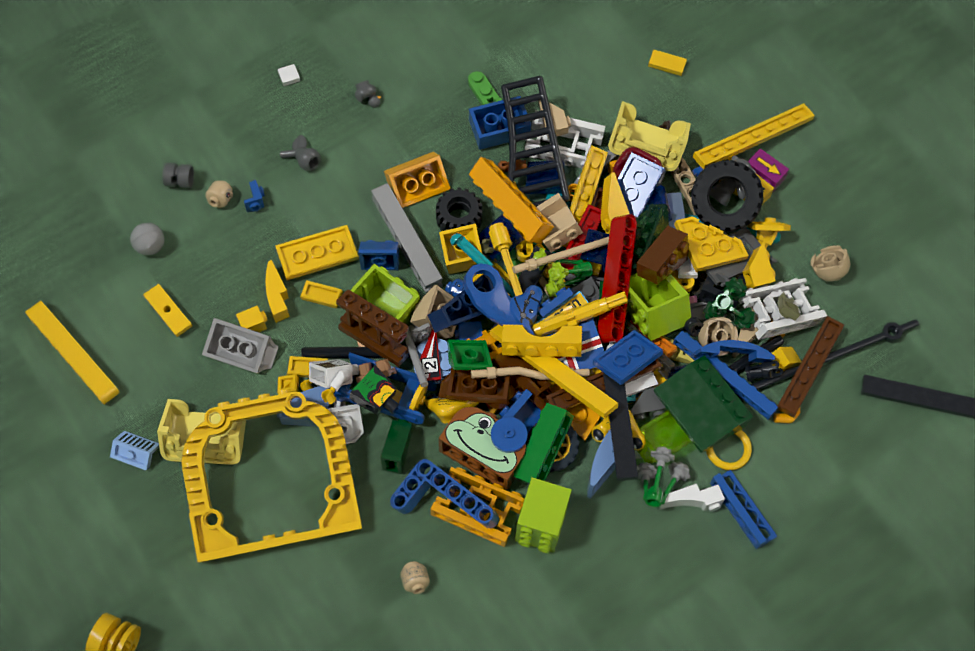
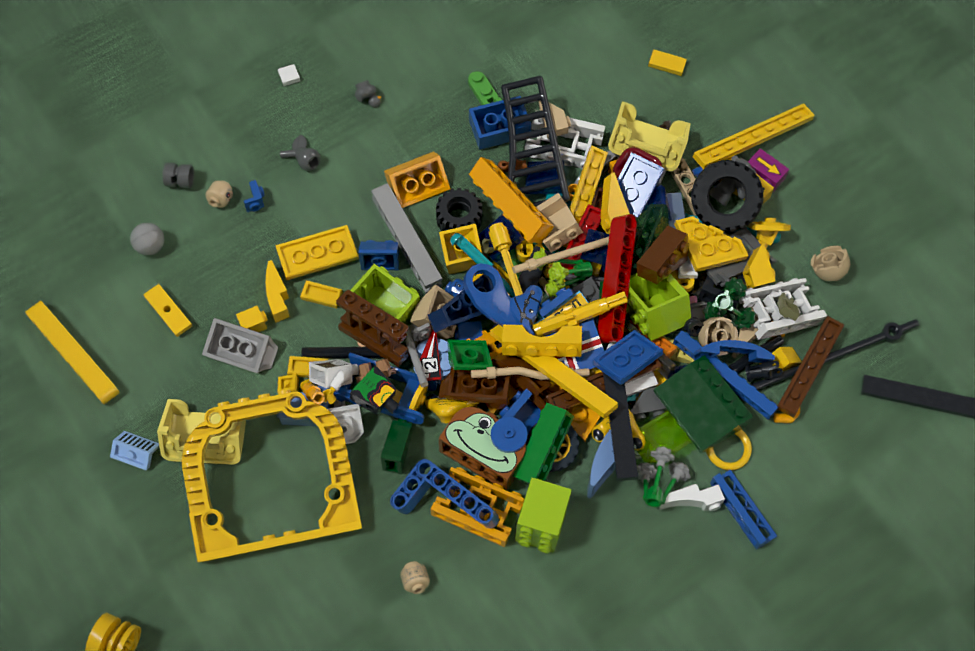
none -> light orange pin [302,382,325,405]

